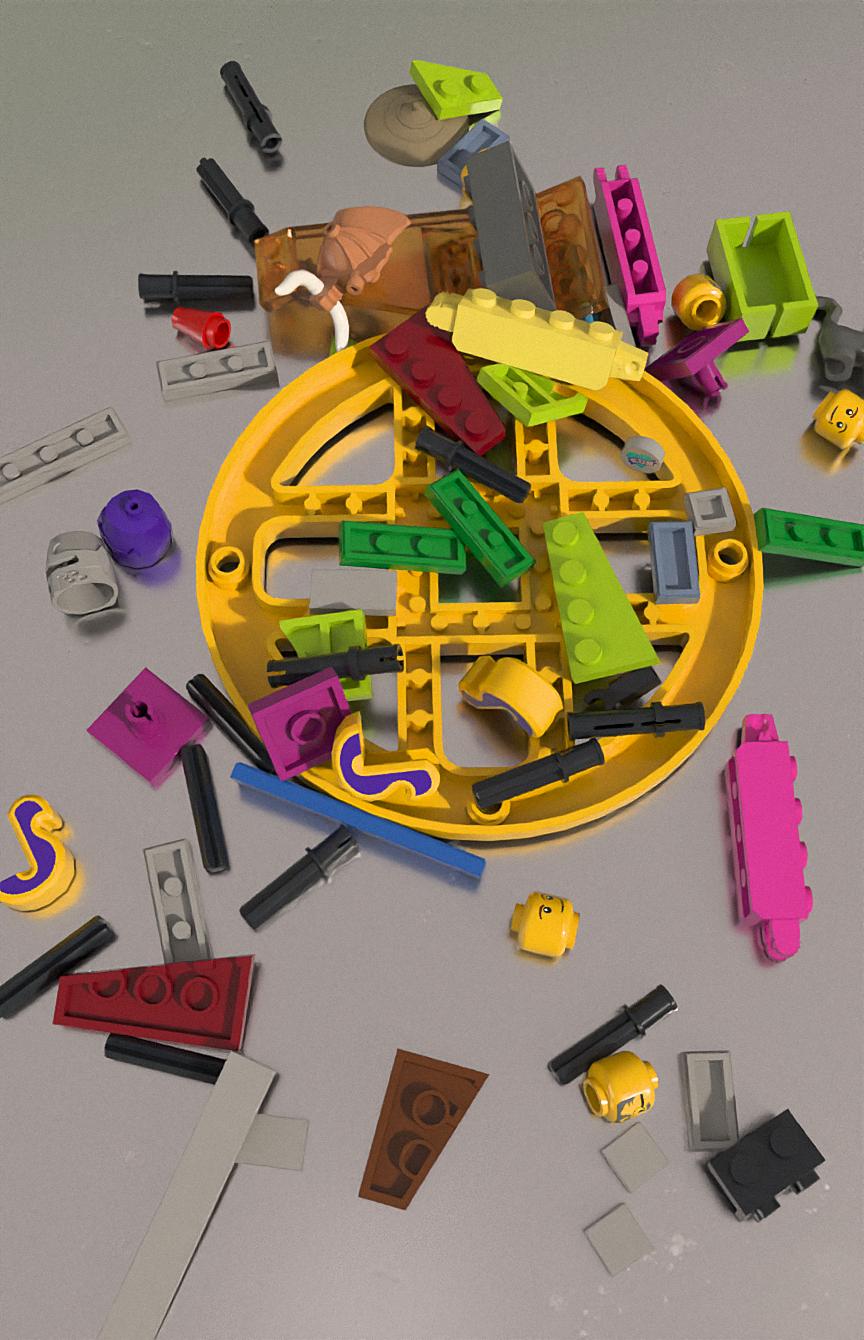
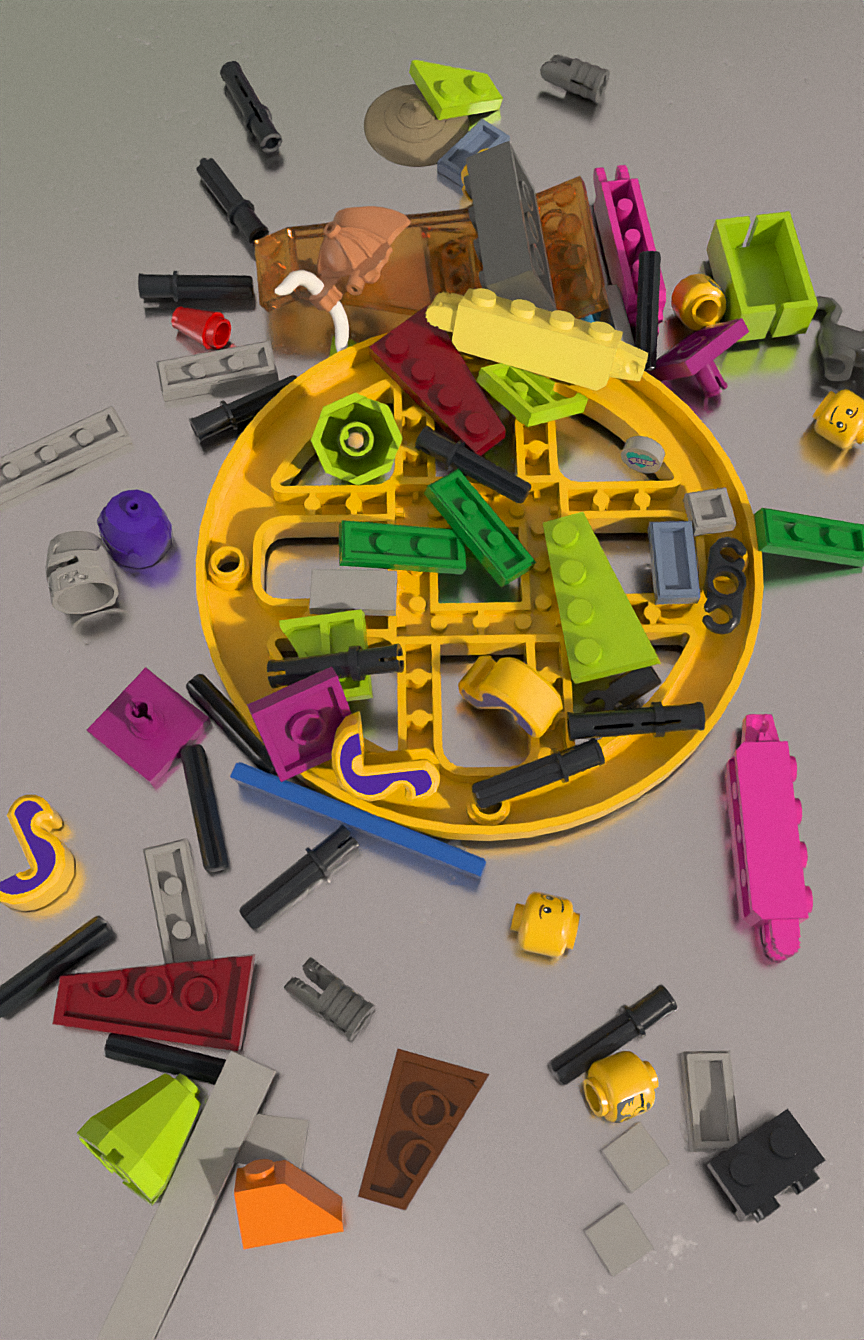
none -> lime cone [77,1073,201,1206]
none -> black axle [189,375,297,443]
none -> orange slope [234,1159,344,1250]
none -> dark grey hinge [284,957,375,1041]
none -> lime cone [311,393,402,486]
none -> dark grey hinge [540,54,610,103]
none -> black axle [635,251,661,371]
none -> black piece [702,537,747,635]

